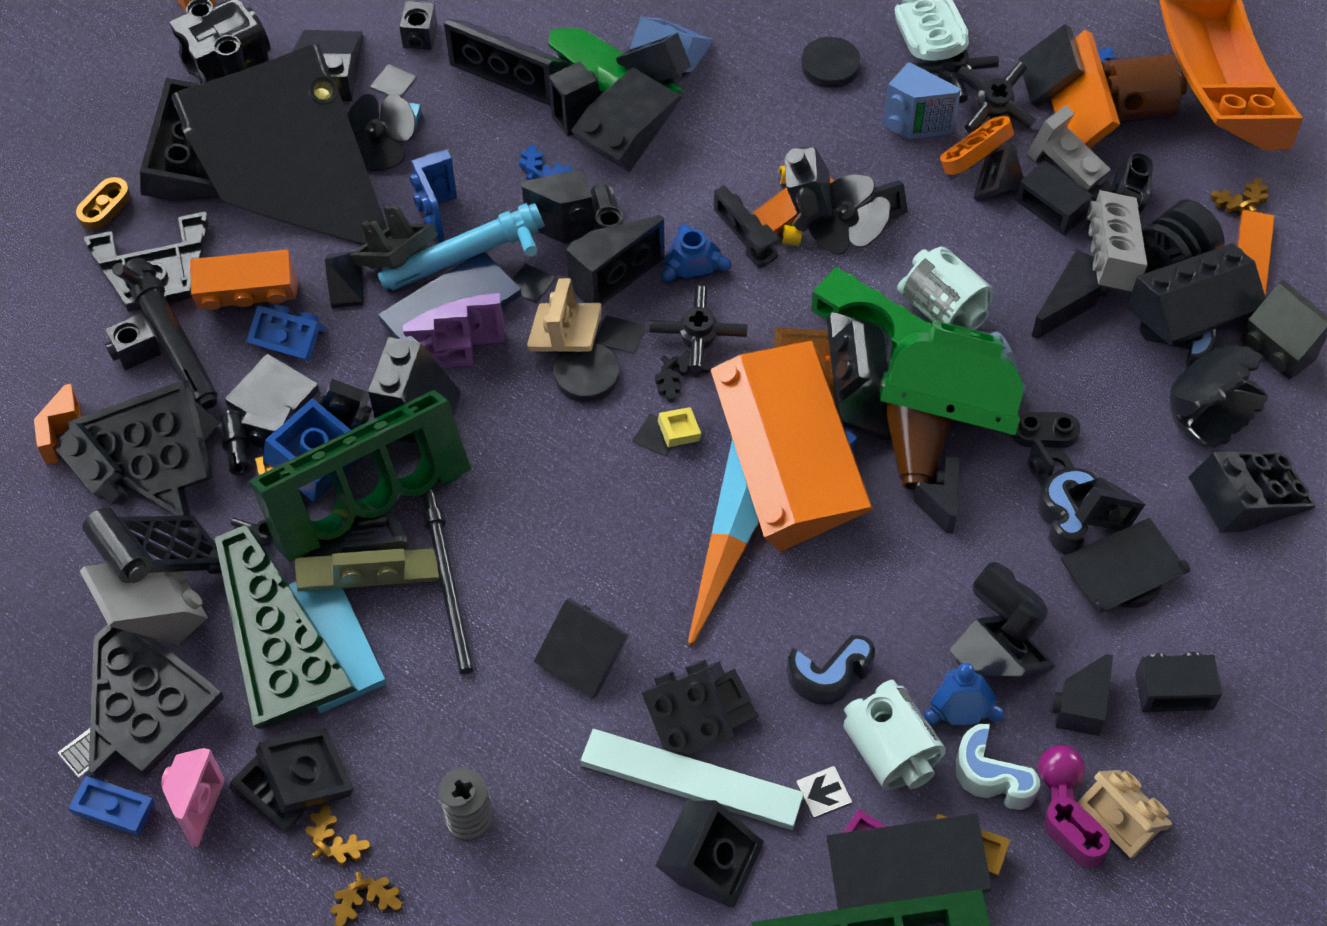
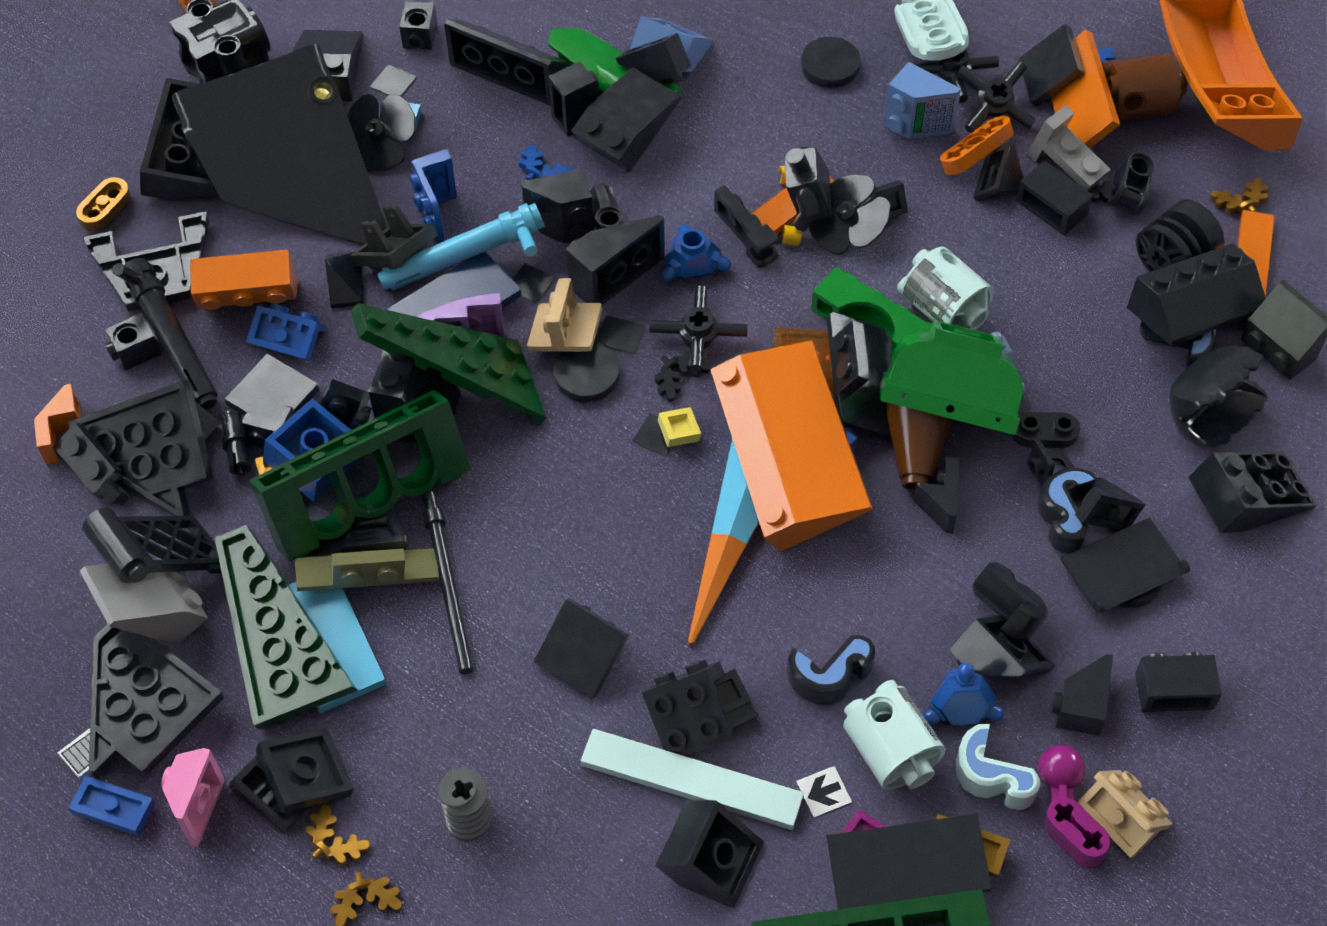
black hand [231,517,270,546] -> none
black slope [1032,249,1110,339] -> none
light grey brick [1087,190,1147,291] -> none
none -> dark green wing [351,303,547,425]

